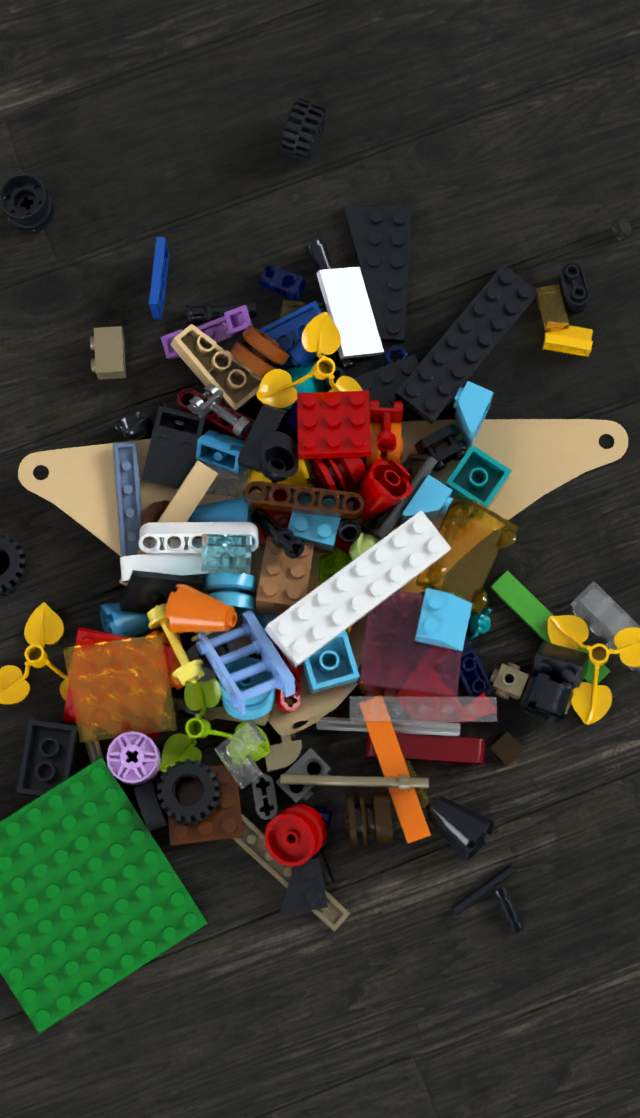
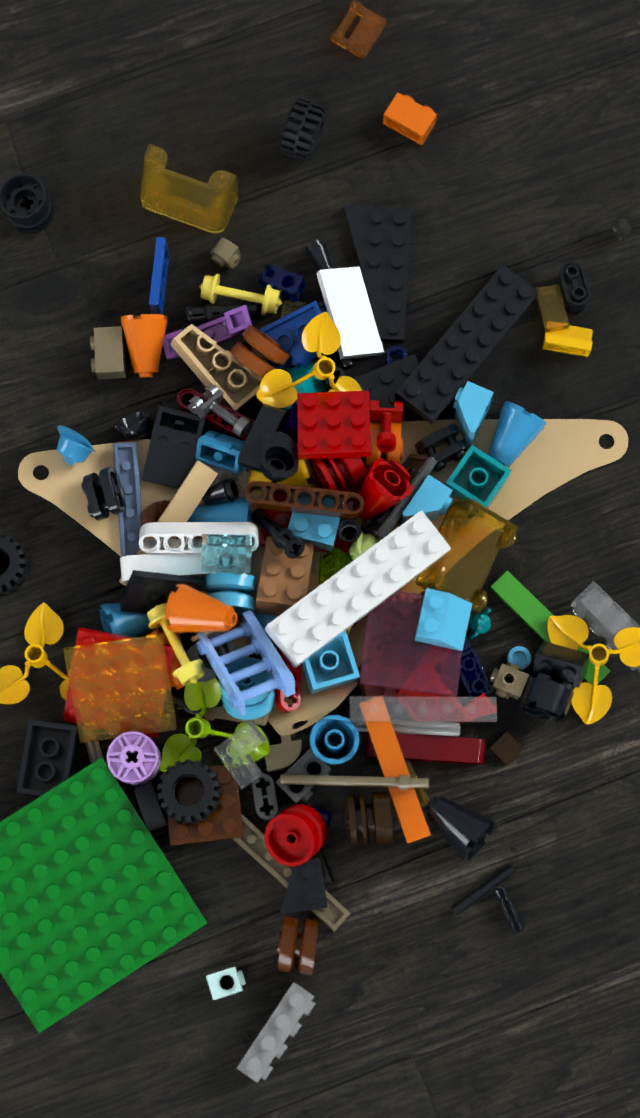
none -> dark azure piece [57,426,96,465]
none -> black brick [81,466,126,521]
none -> orange cone [121,314,167,378]
none -> clear yellow windscreen [140,144,239,234]
none -> light yellow piece [199,274,282,316]
none -> black cone [202,479,239,505]
none -> light aqua brick [206,966,246,1000]
none -> dark tan plate [210,237,241,269]
none -> light grey brick [237,982,316,1083]
none -> reddish brown wheel [277,916,319,975]
none -> dark azure cone [310,715,359,765]
none -> clear orange plate [329,0,387,59]
none -> orange brick [383,92,437,145]
none -> dark azure cone [489,401,546,467]
none -> medium azure tile [507,646,531,671]

